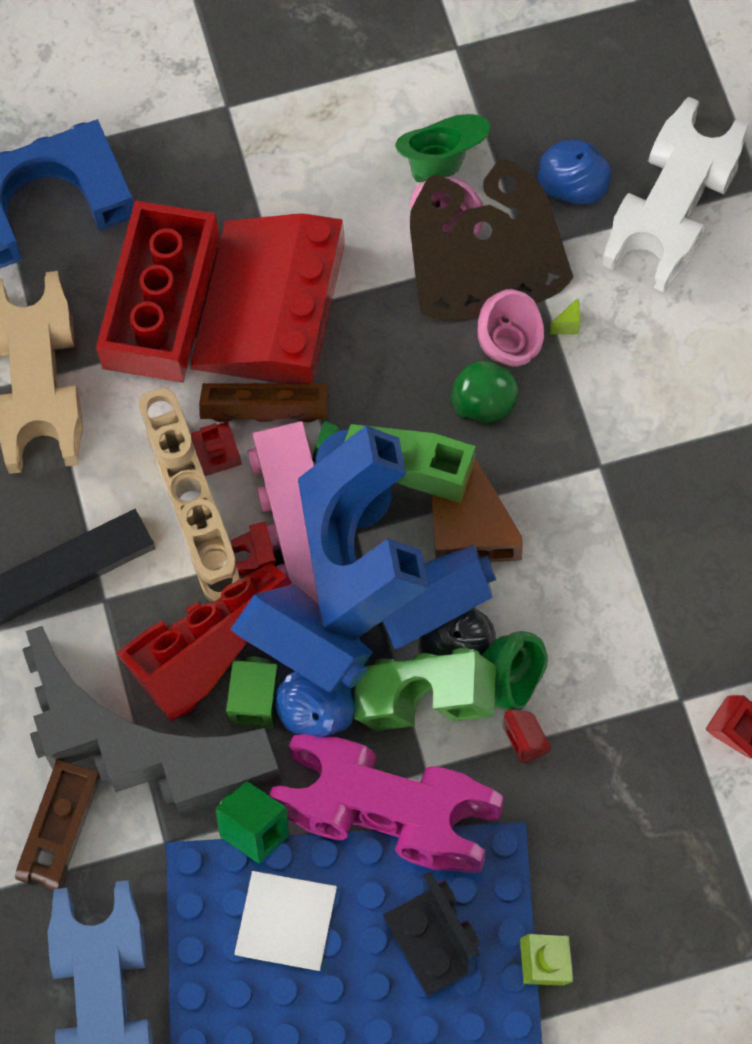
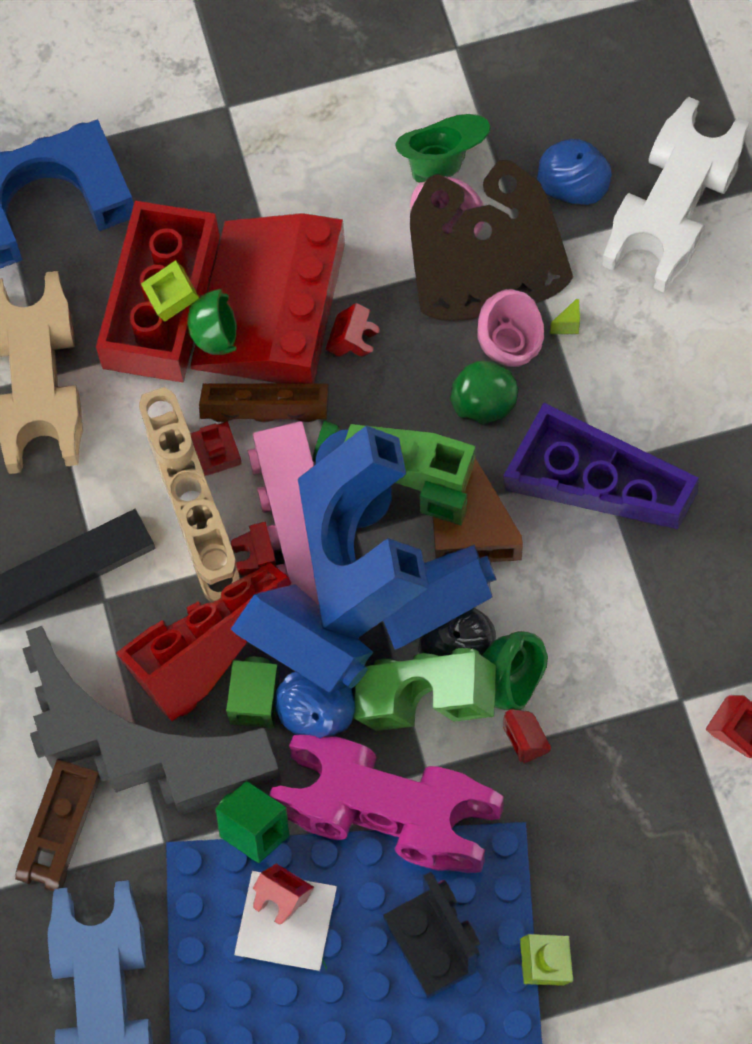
none -> lime plate [141,261,200,322]
none -> green hair [187,289,237,355]
none -> tile [252,863,314,924]
none -> red tile [325,303,380,357]
none -> green tile [420,481,467,526]
none -> dark purple wedge [503,403,699,529]

